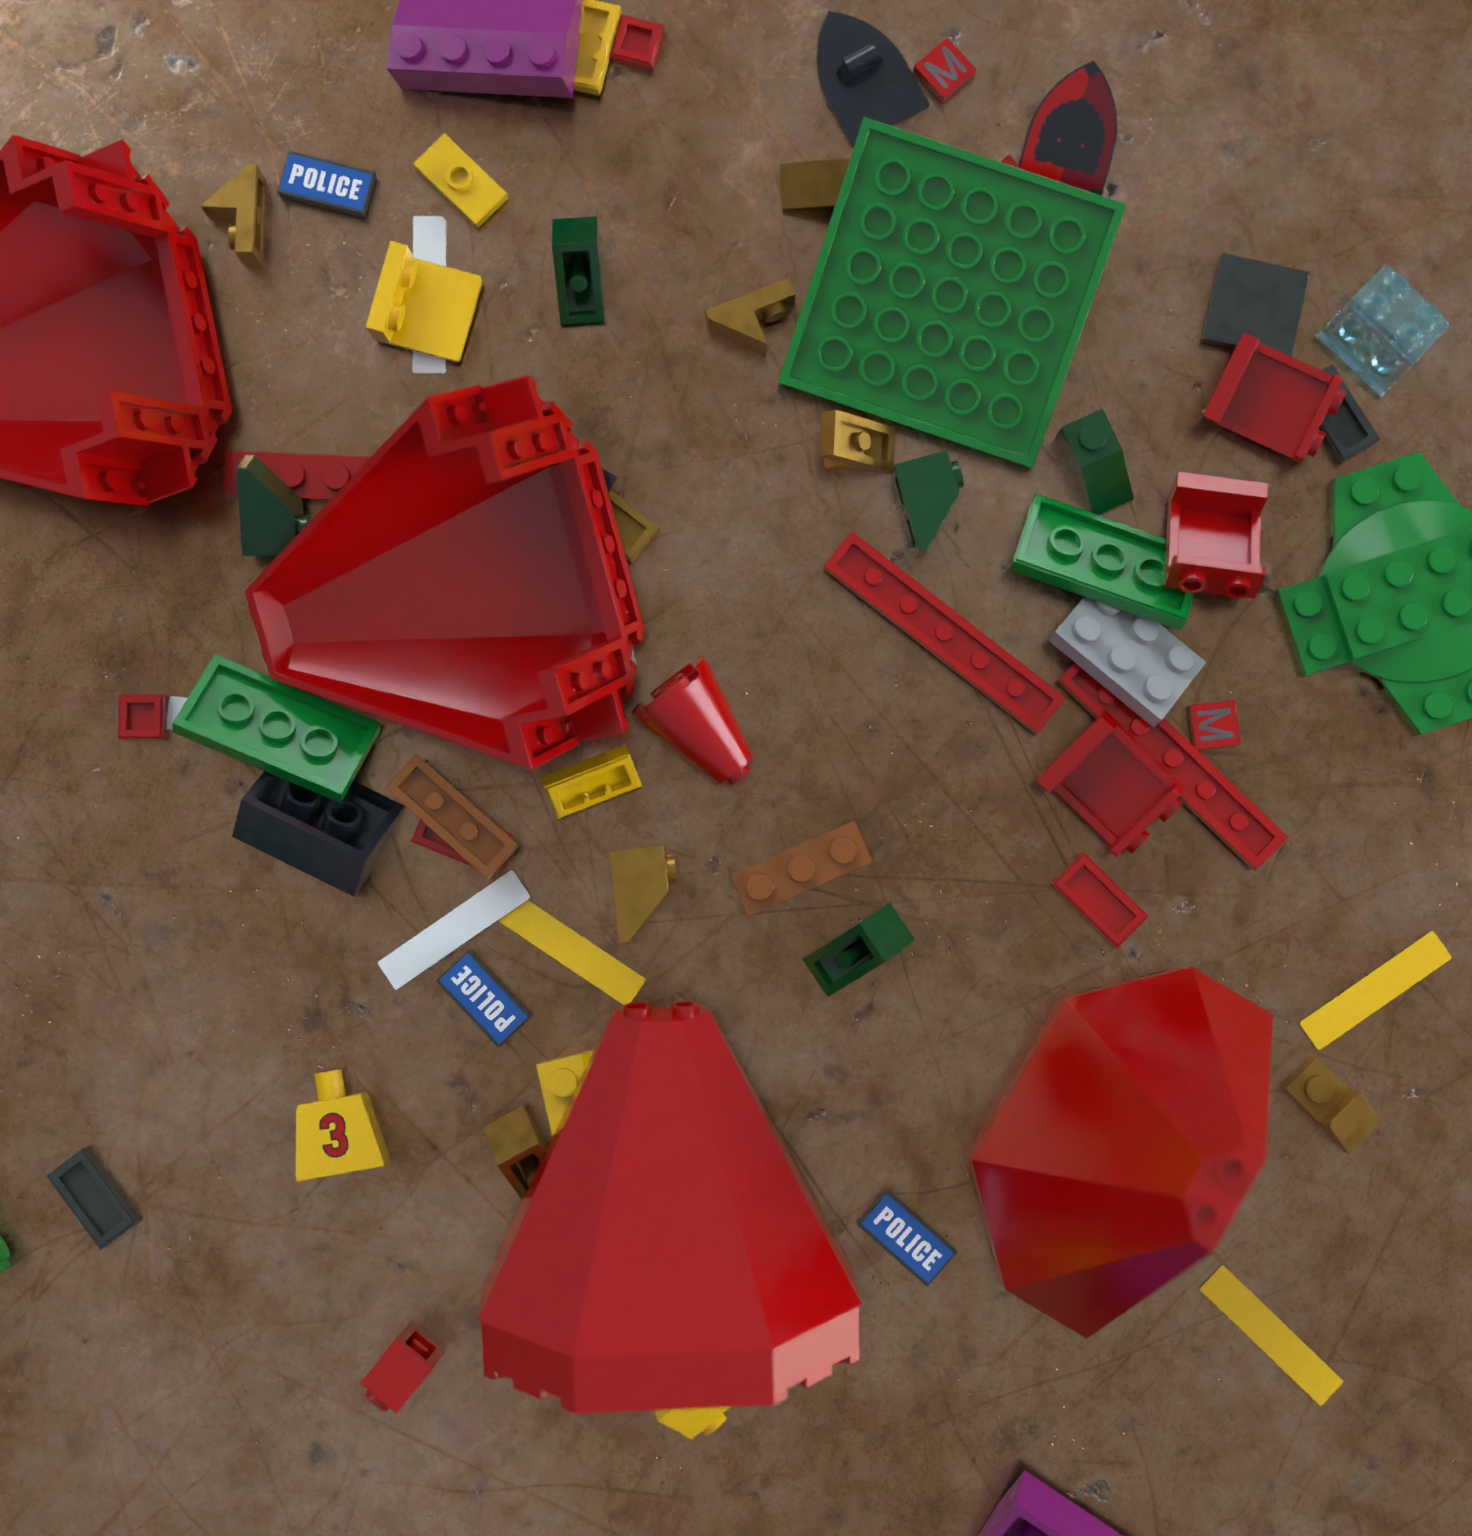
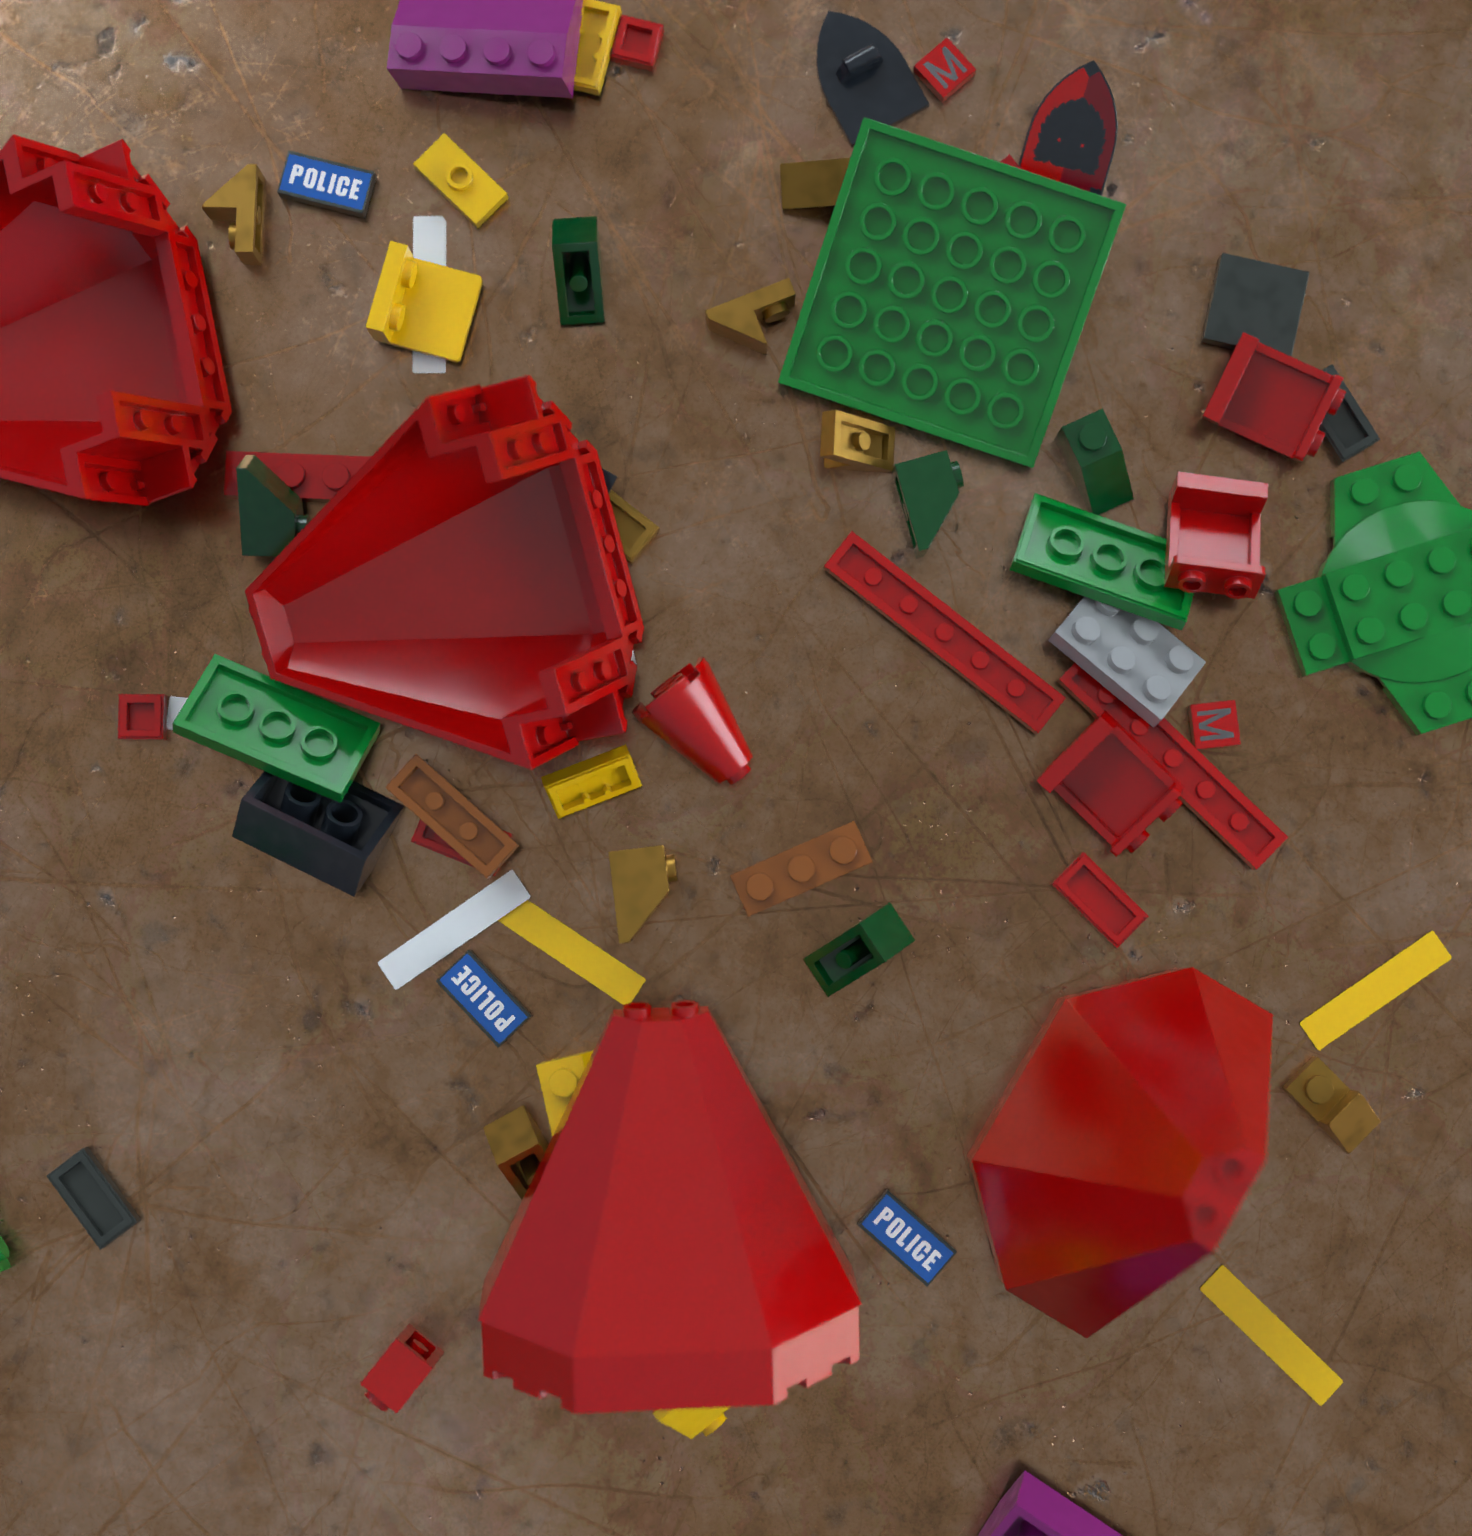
yellow torso [295,1069,391,1182] -> none
clear light blue bracket [1316,265,1450,397] -> none

